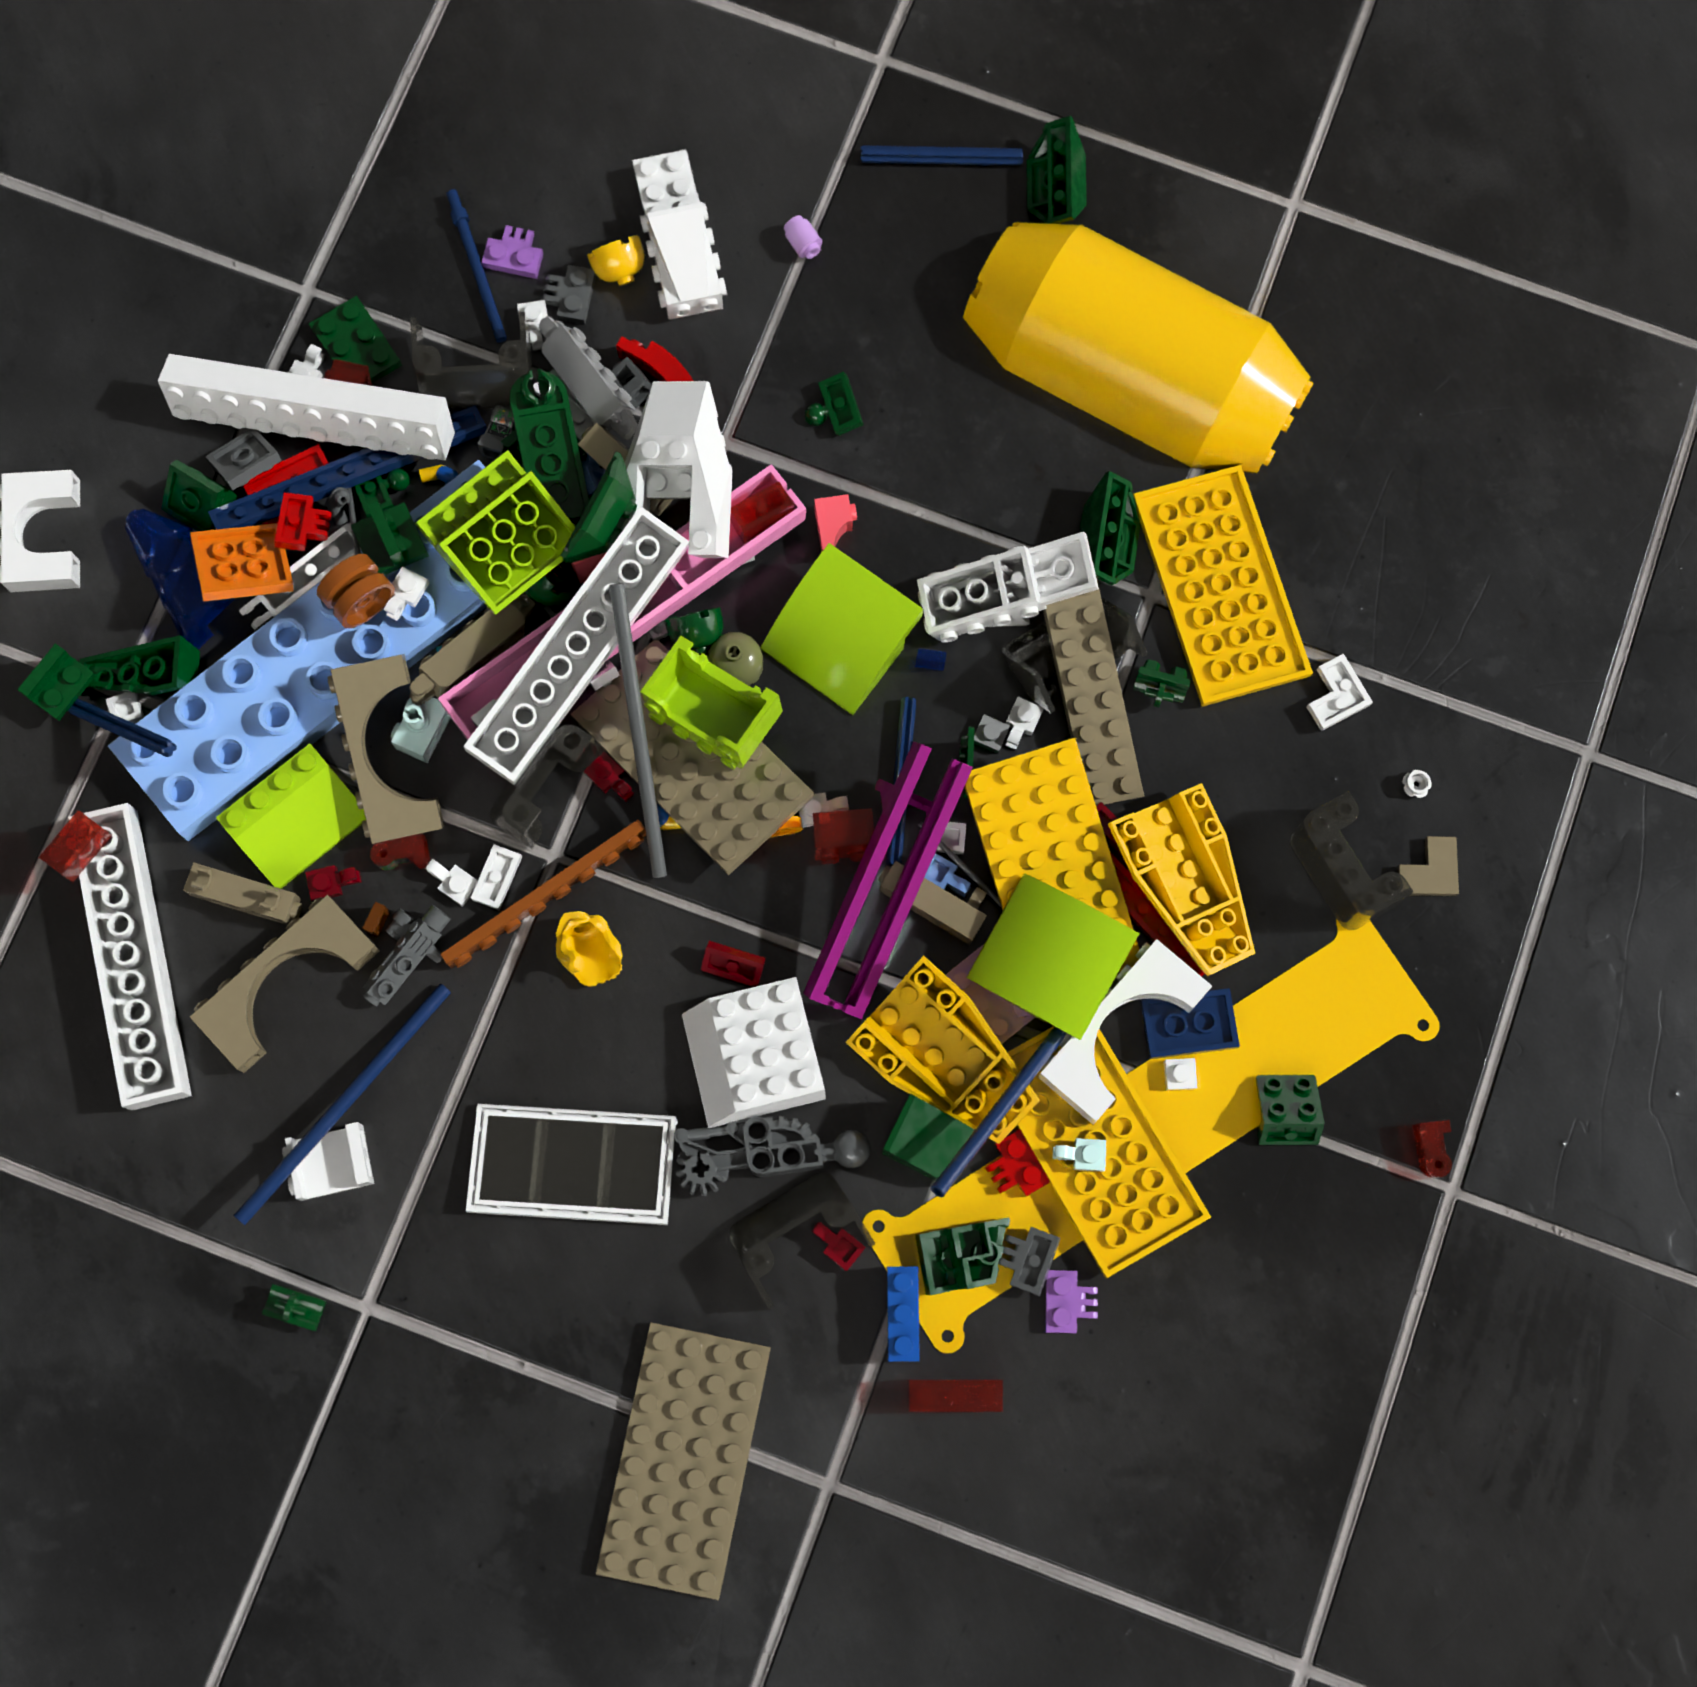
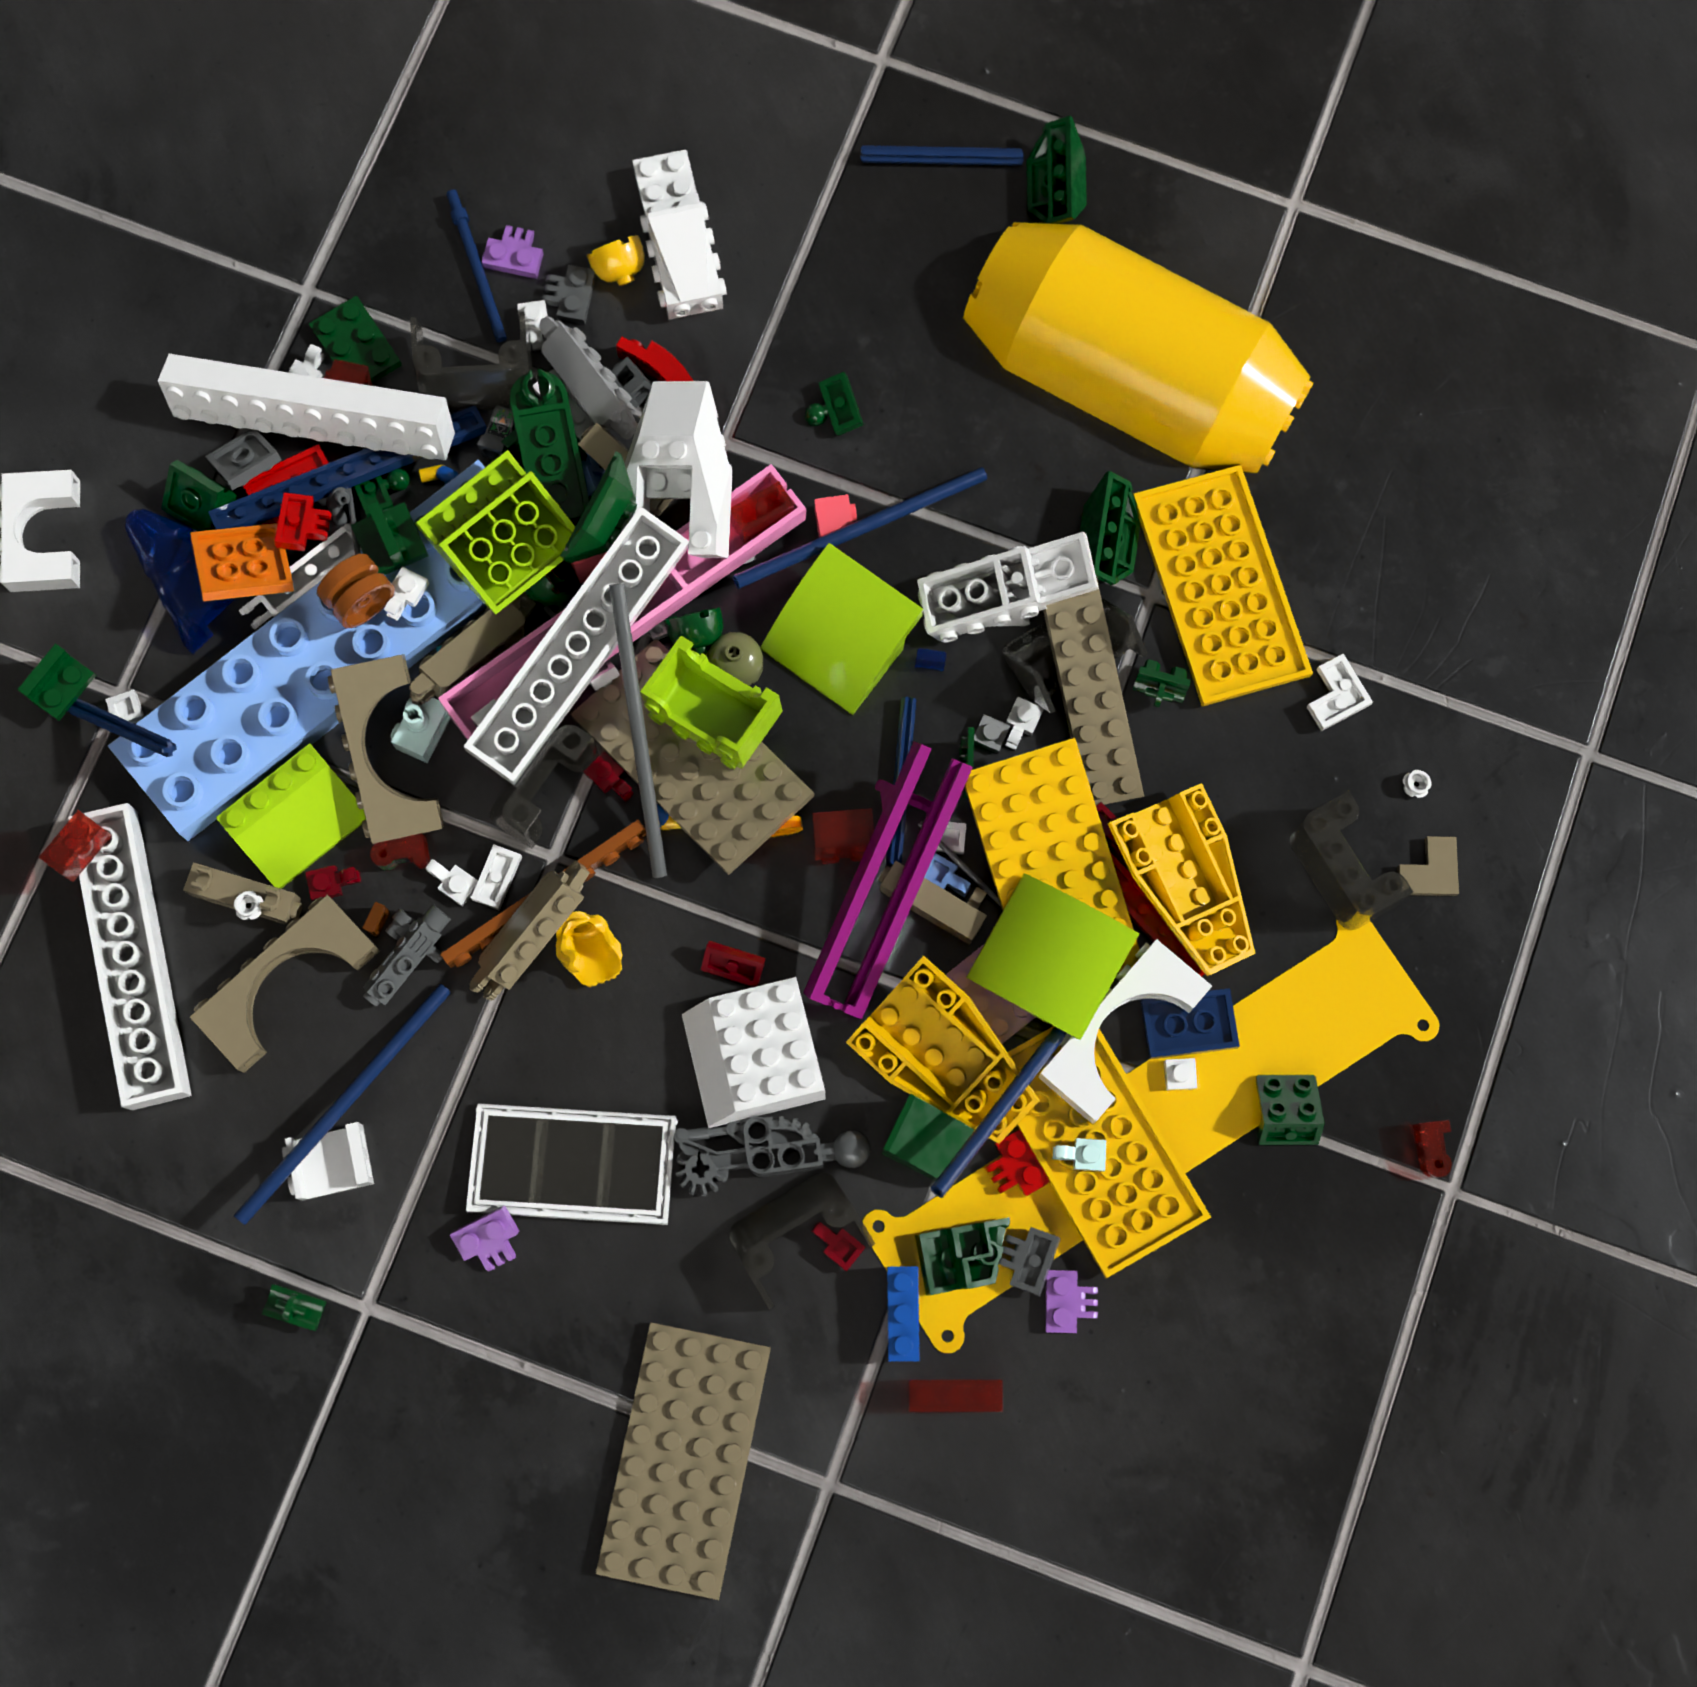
dark green wedge [79,635,200,695] -> none
lavender brick [784,215,822,259] -> none
white plate [799,793,849,828] -> none
none -> white plate [234,891,264,920]
none -> medium lavender hinge [450,1205,519,1271]
none -> dark tan hinge [469,860,590,1001]
none -> dark blue piece [732,467,987,589]

